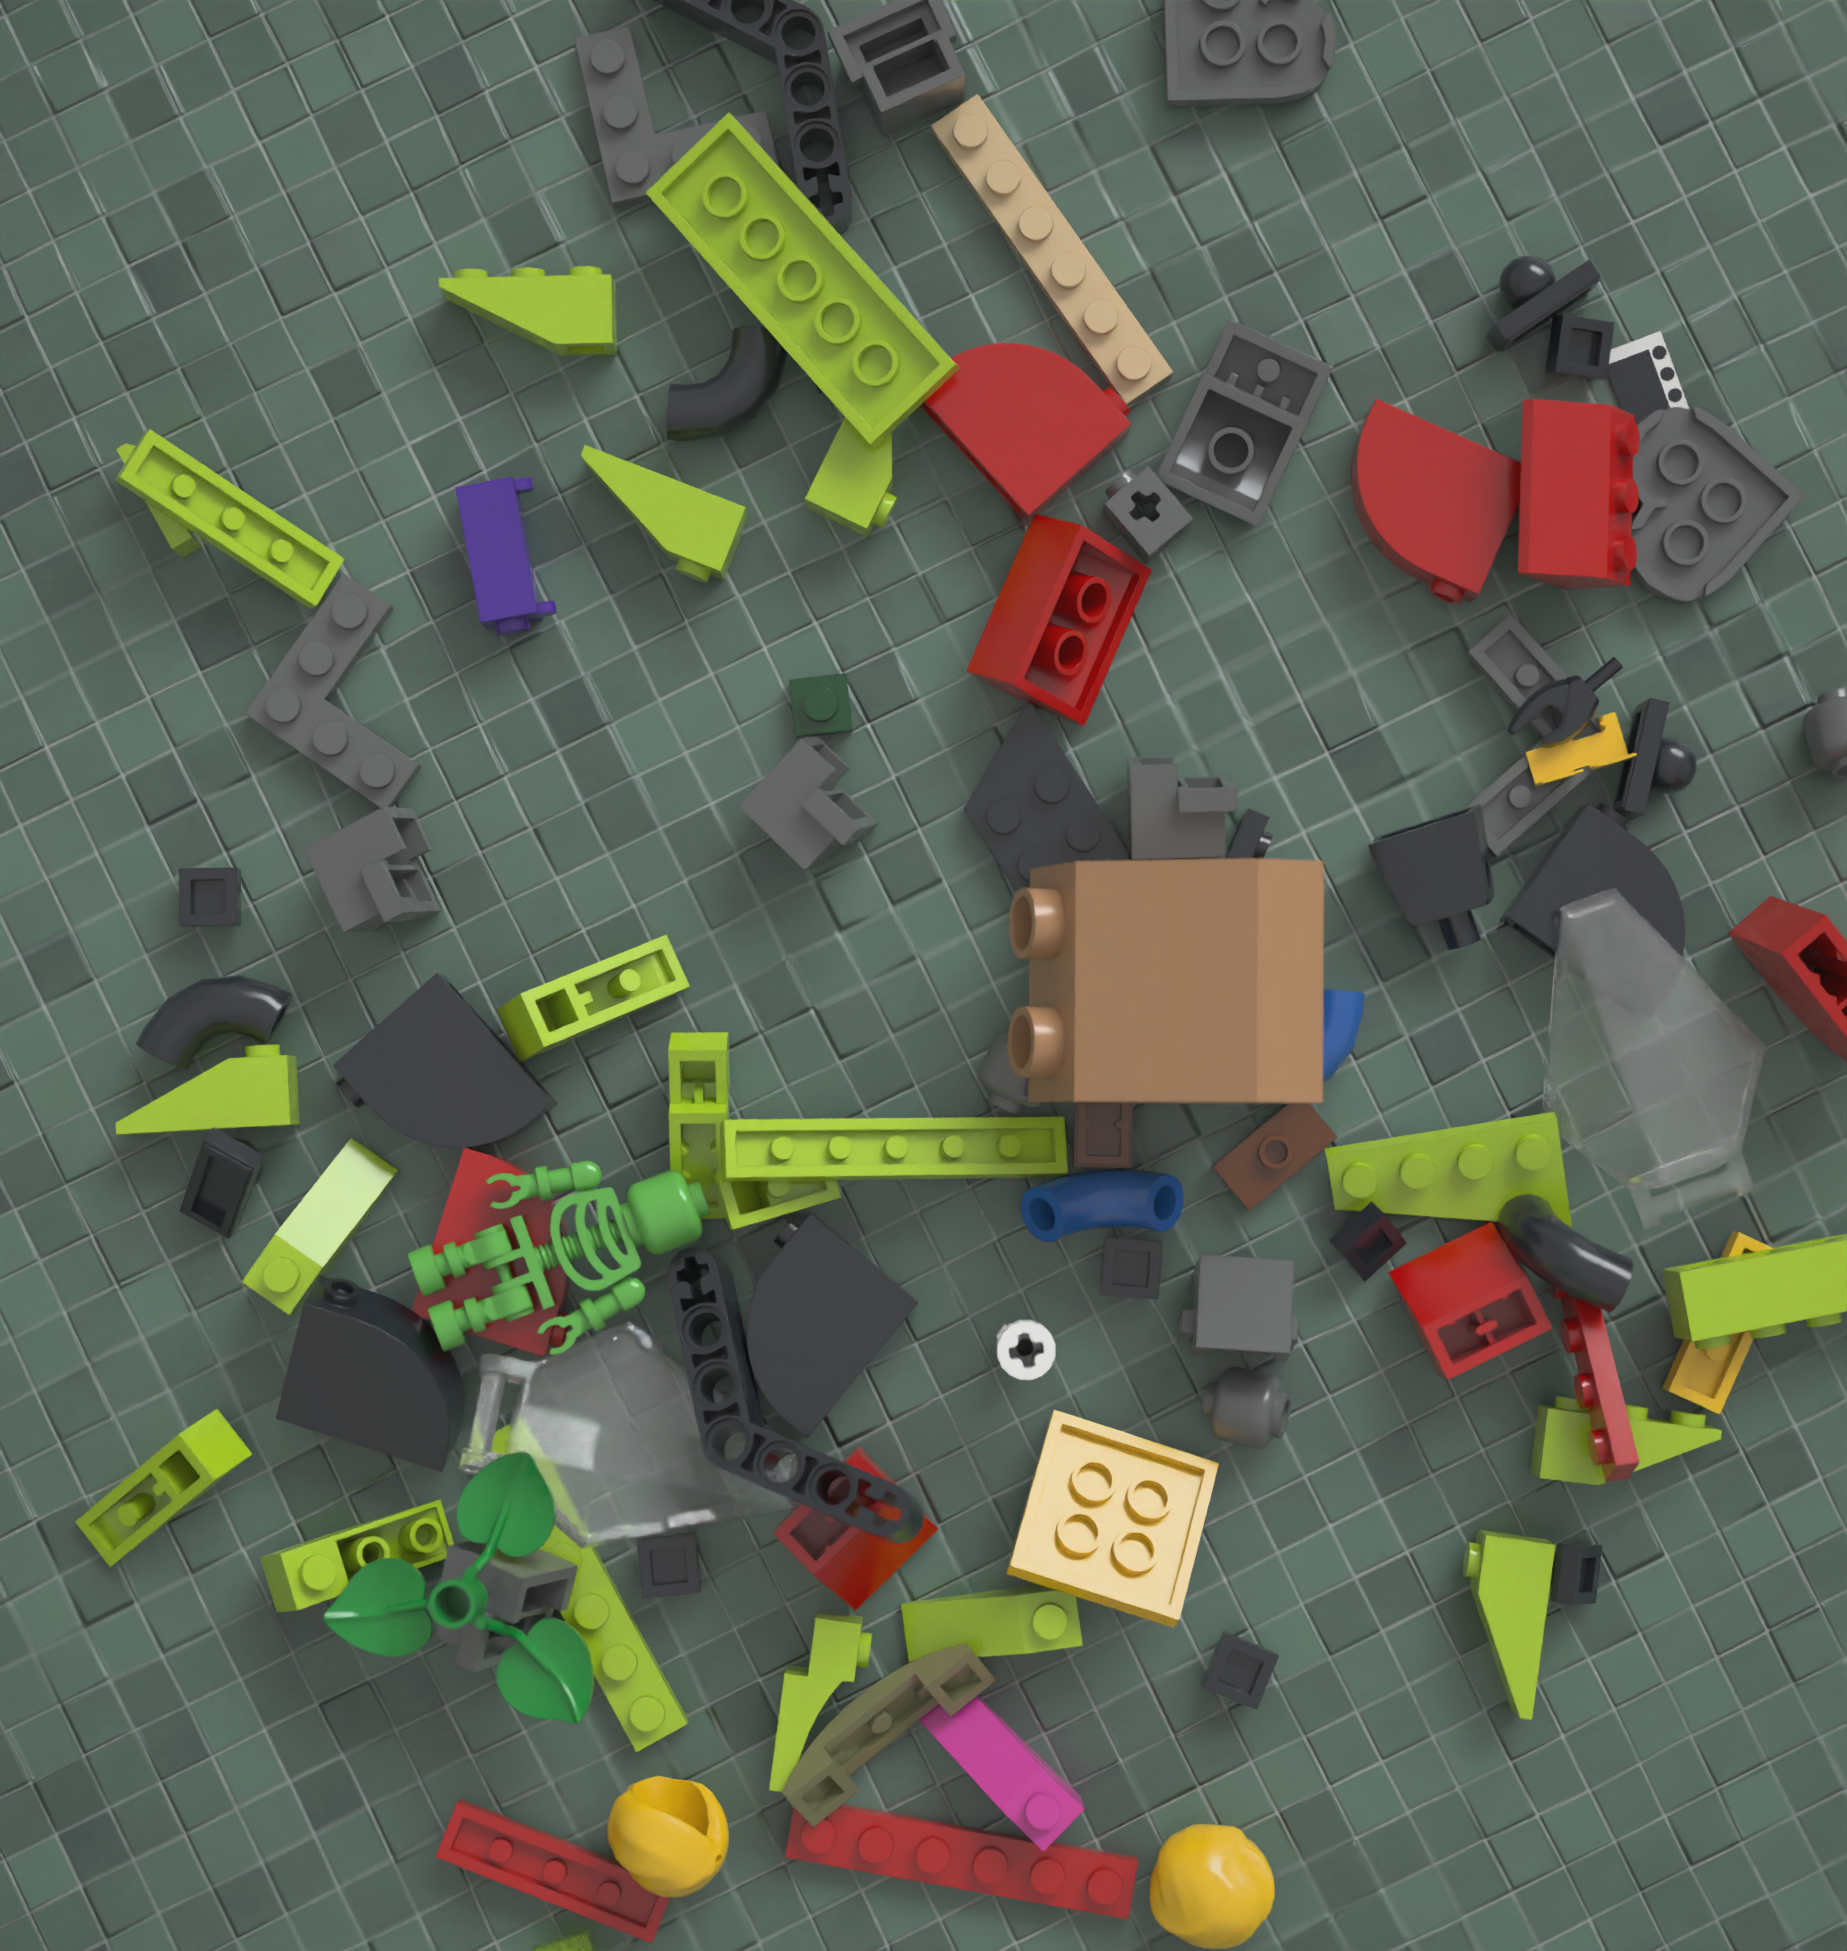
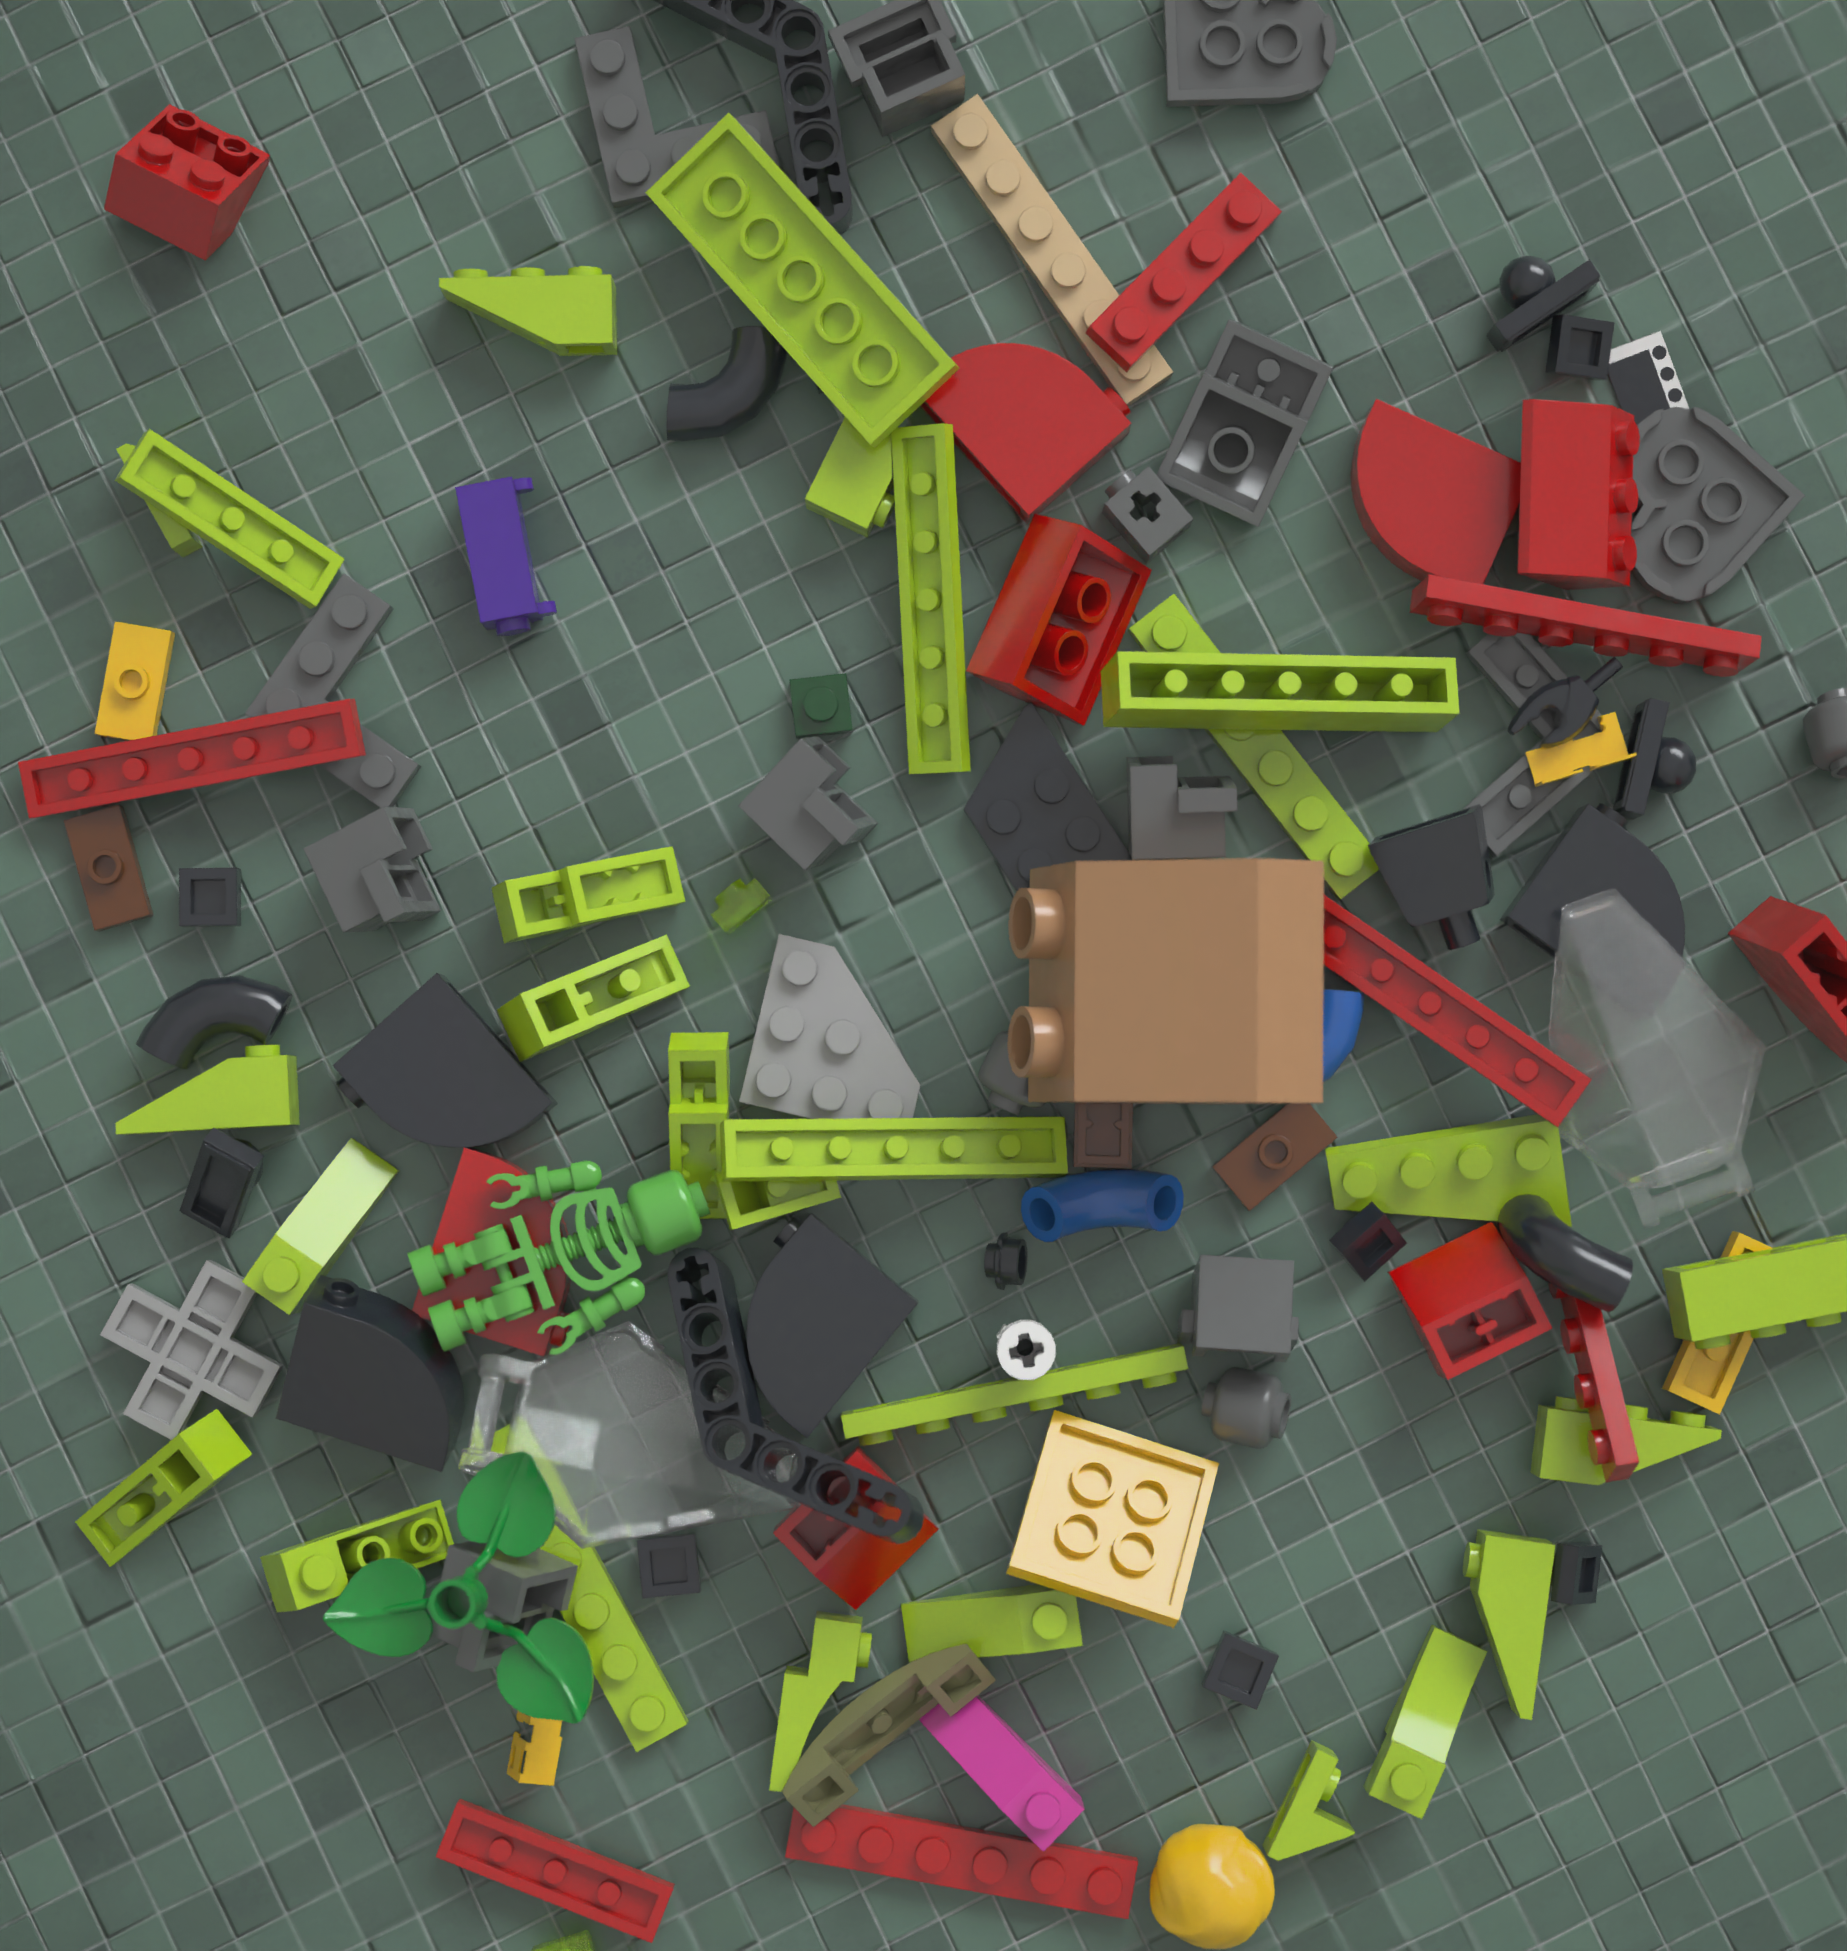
lime slope [581,445,749,583] -> none
yellow piece [607,1776,729,1898] -> none
black plate [1100,1237,1163,1299] -> none
black plate [1224,808,1273,859] -> none
none -> red plate [18,699,366,819]
none -> reddish brown plate [64,805,154,932]
none -> yellow plate [95,621,175,741]
none -> light grey plate [100,1260,284,1440]
none -> red slope [104,104,270,261]
none -> lime slope [491,846,686,944]
none -> yellow piece [507,1711,562,1786]
none -> clear neon green plate [711,878,772,936]
none -> light grey plate [739,934,921,1119]
none -> lime plate [841,1343,1188,1446]
none -> lime plate [891,423,971,774]
none -> black plate [984,1233,1028,1290]
none -> red plate [1085,173,1282,373]
none -> lime brick [1101,651,1460,732]
none -> lime plate [1128,594,1379,901]
none -> lime slope [1262,1740,1355,1861]
none -> red plate [1323,895,1592,1128]
none -> lime slope [1363,1625,1487,1819]
none -> red plate [1409,574,1762,677]

